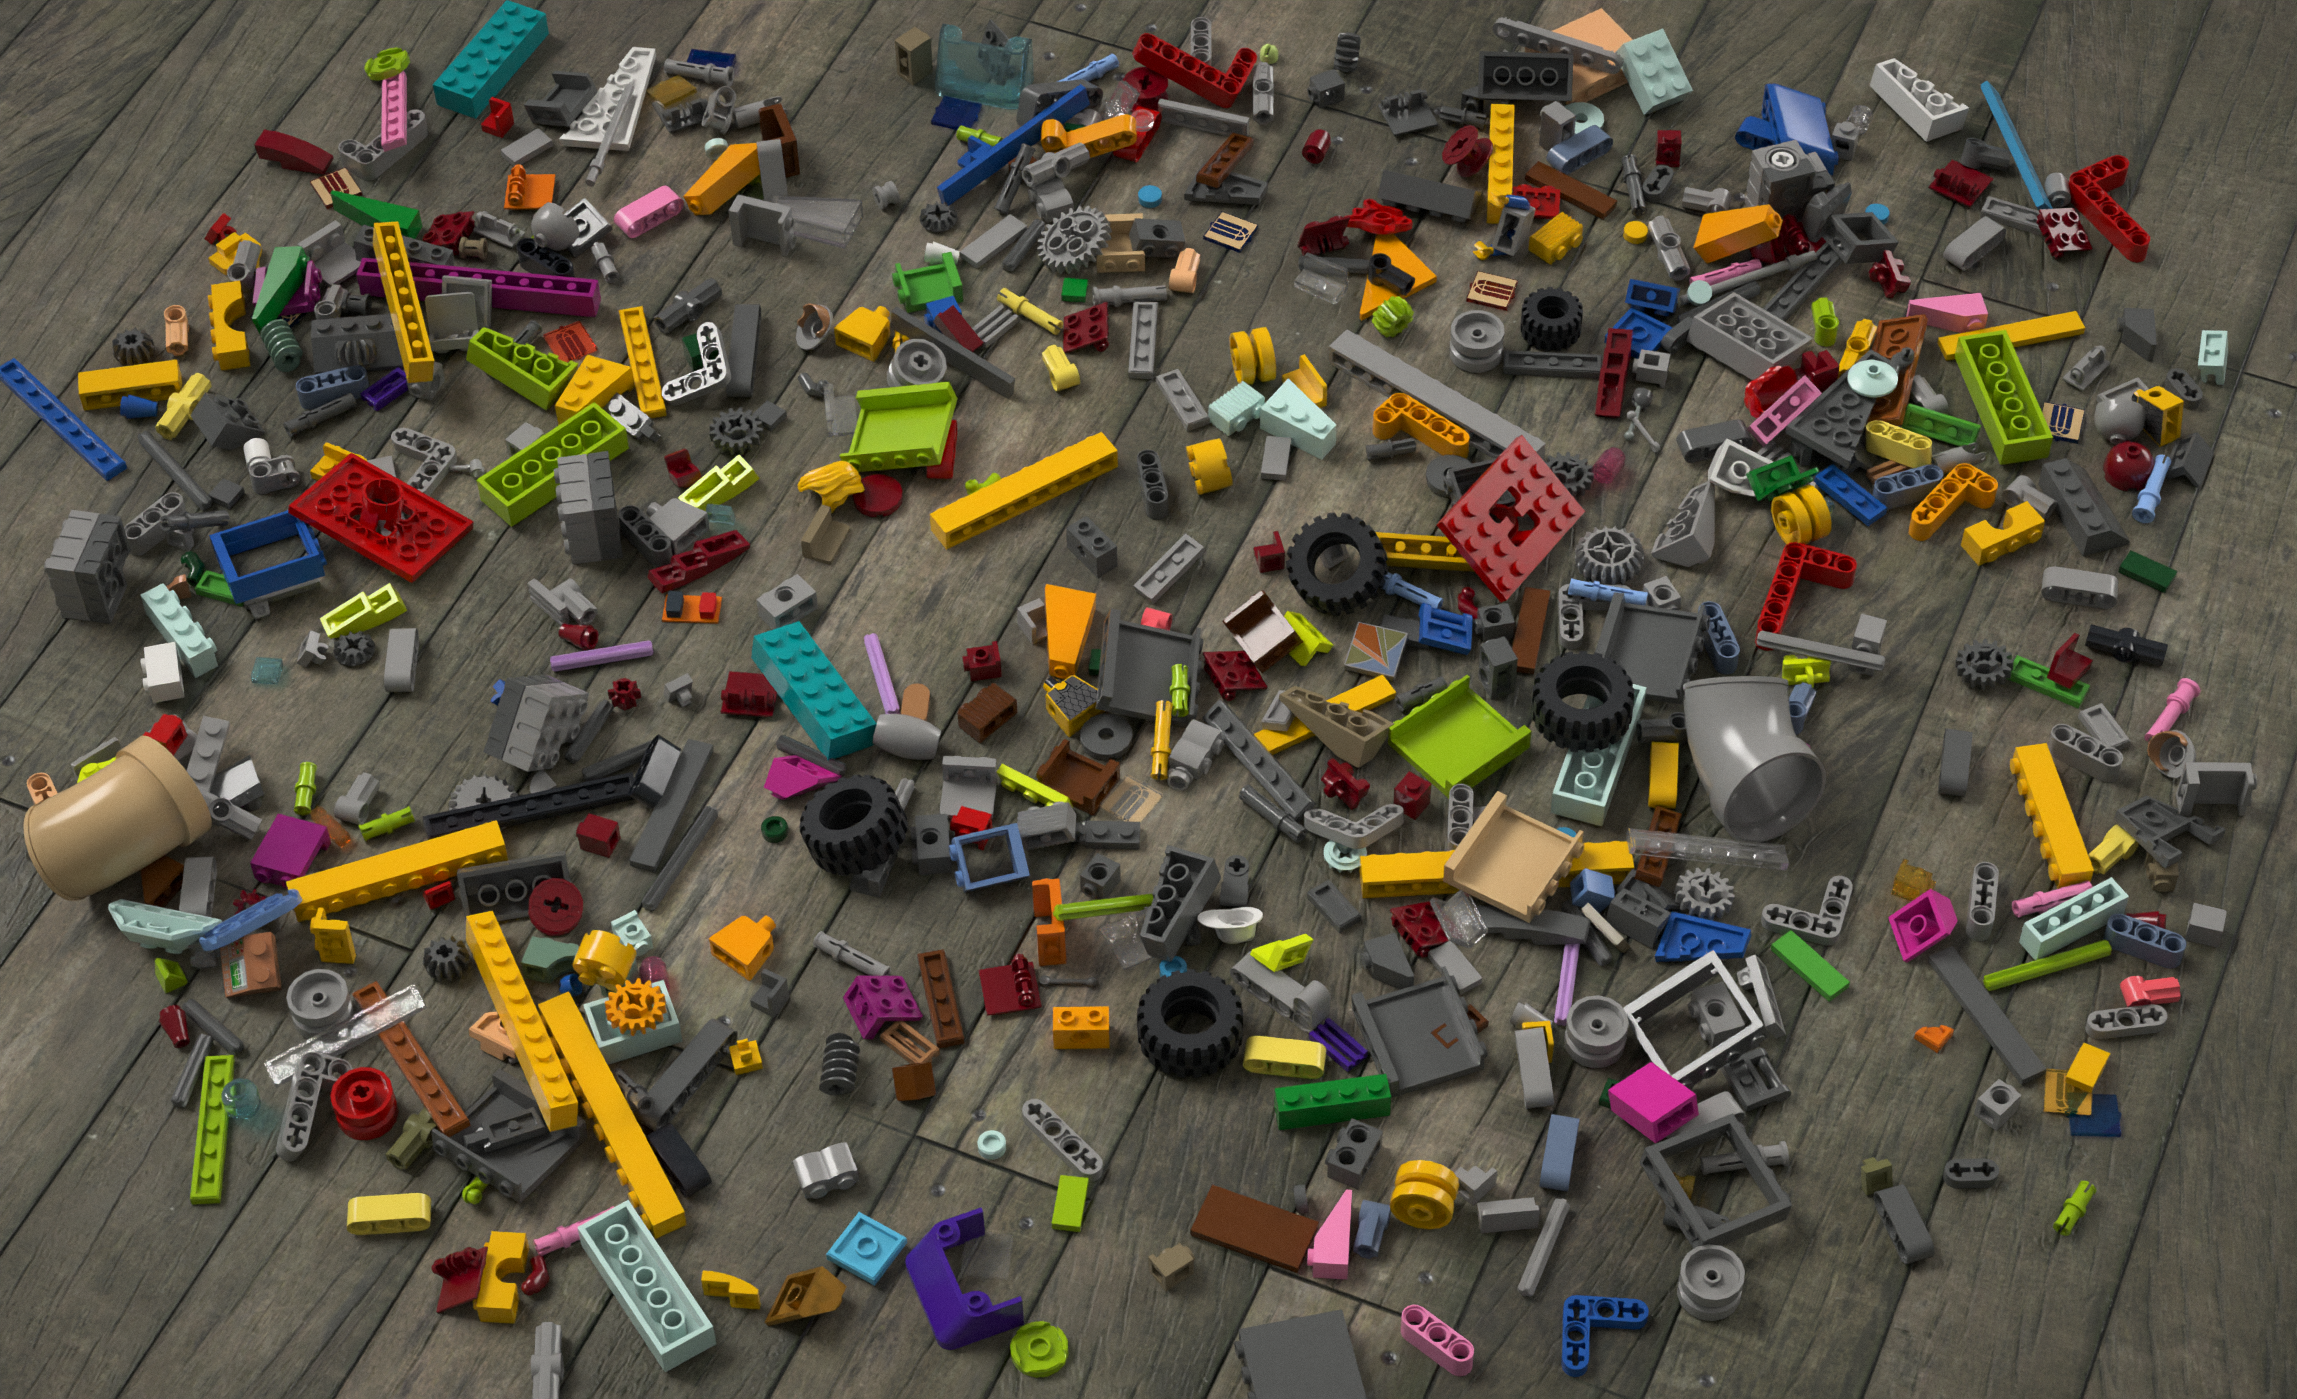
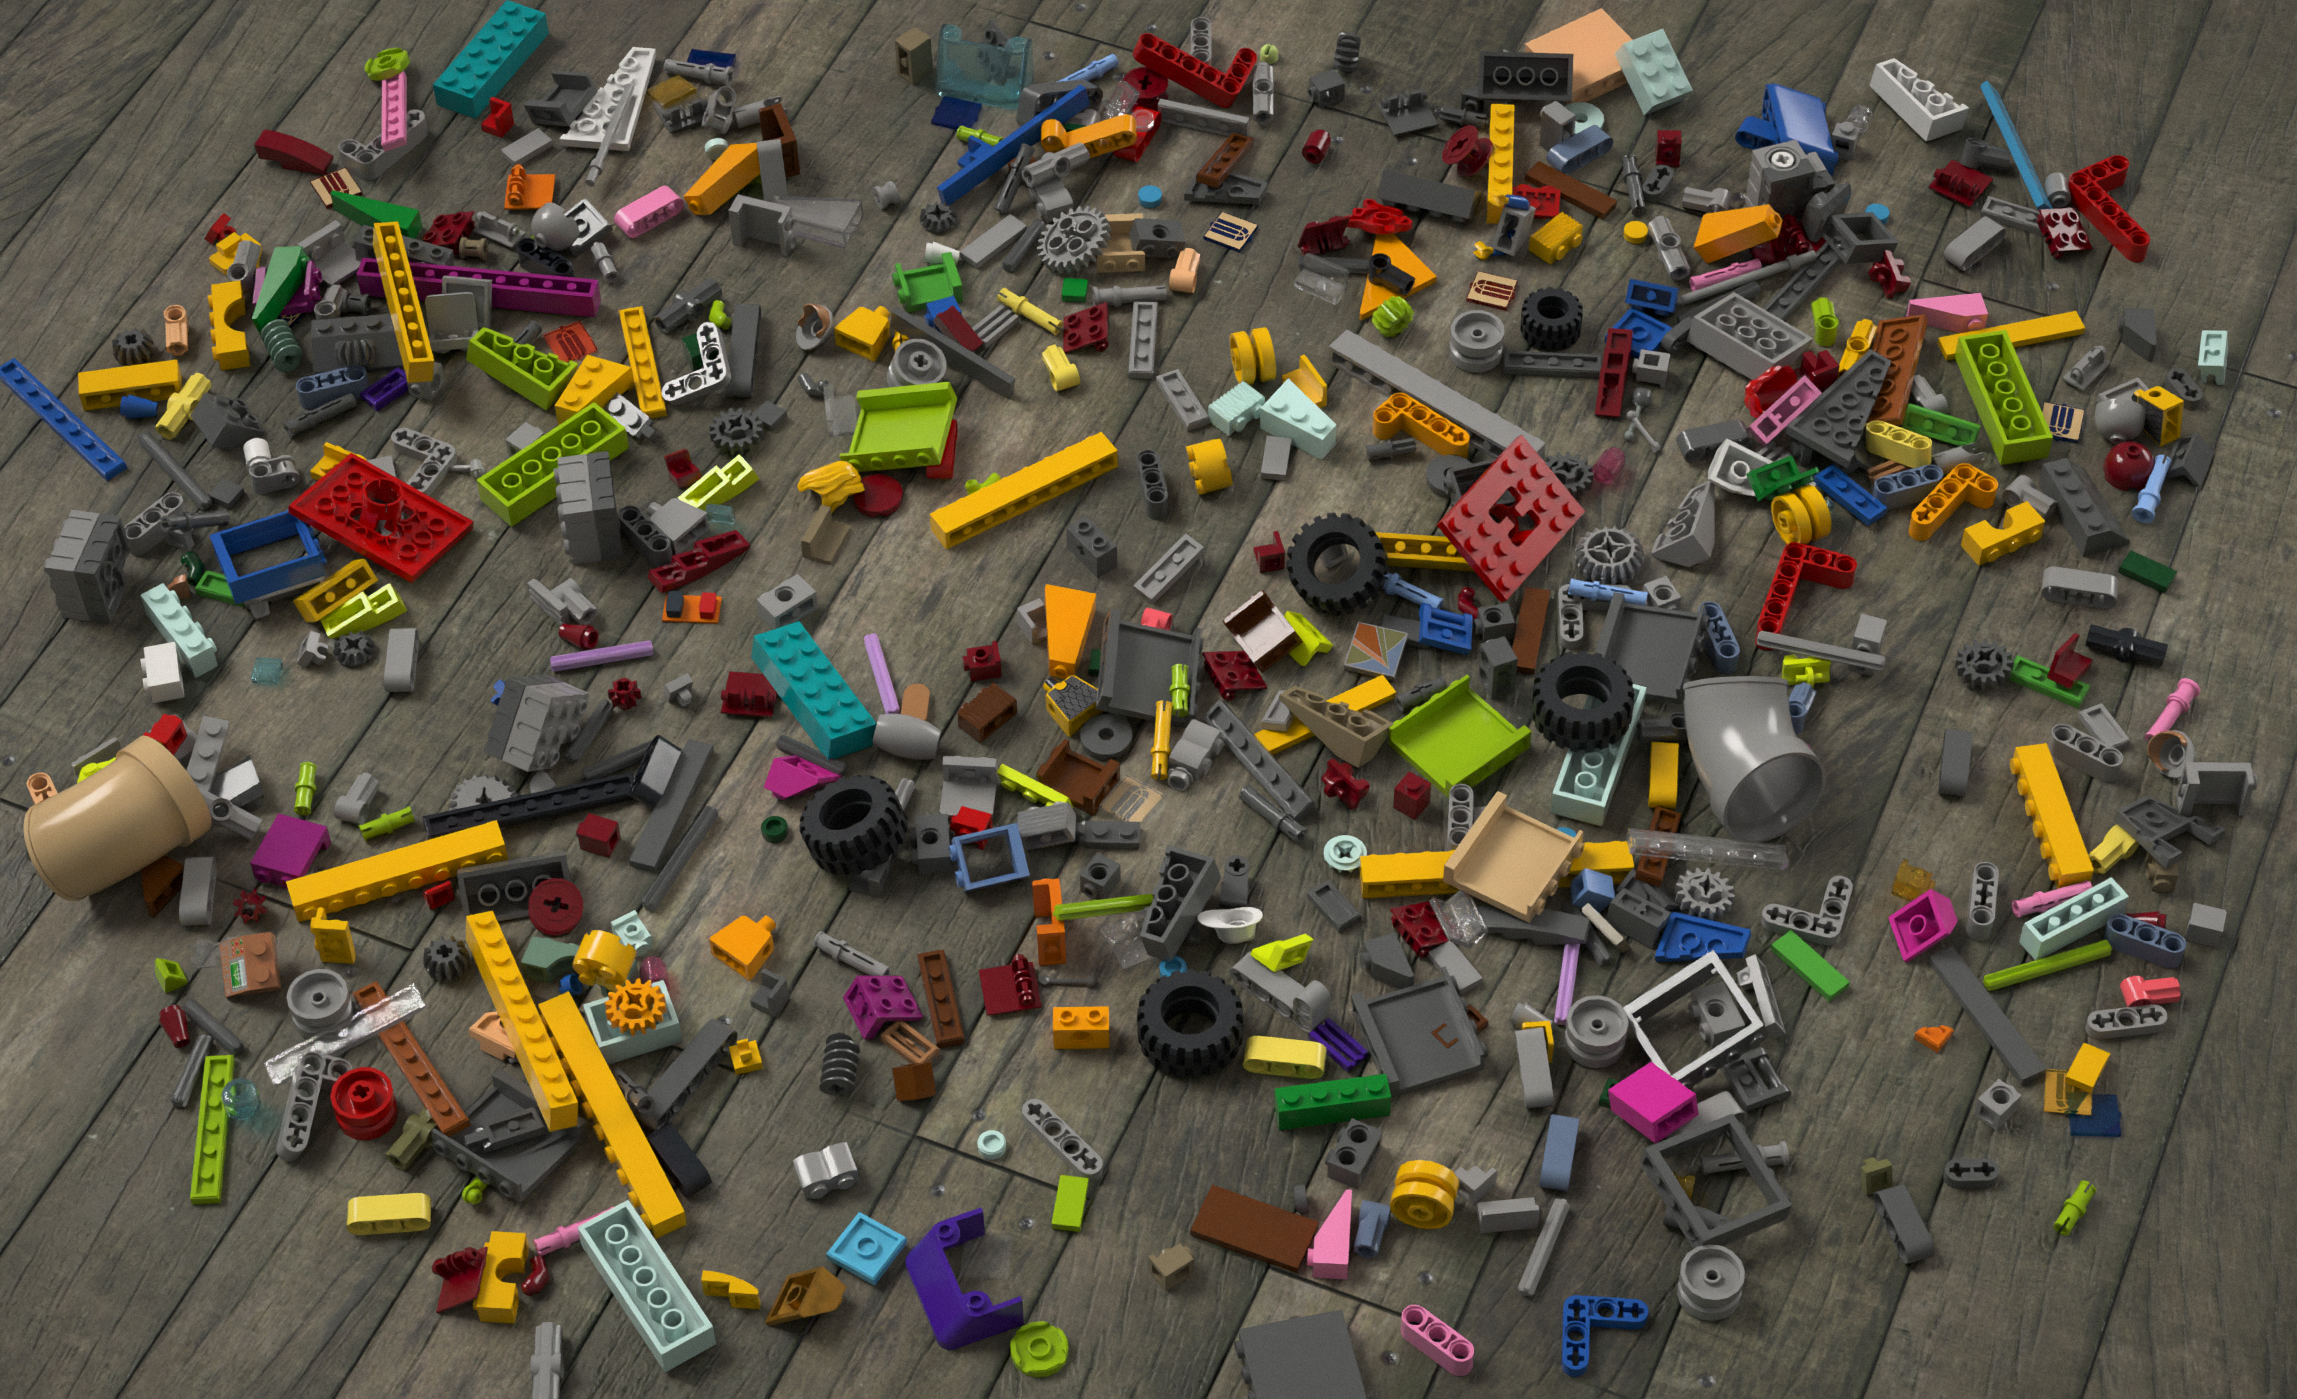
light aqua wedge [108,899,222,954] -> none
medium blue tile [199,889,302,951] -> none
clear orange axle [310,806,351,847] -> none
light grey beam [1304,804,1404,849] -> none
light grey plate [1492,17,1624,74] -> none
light aqua tile [1687,280,1712,306] -> none
light aqua dish [1847,360,1898,397] -> none
dark grey arm [1889,347,1914,376] -> none
none -> yellow brick [293,559,378,622]
none -> lime arm [709,300,732,330]

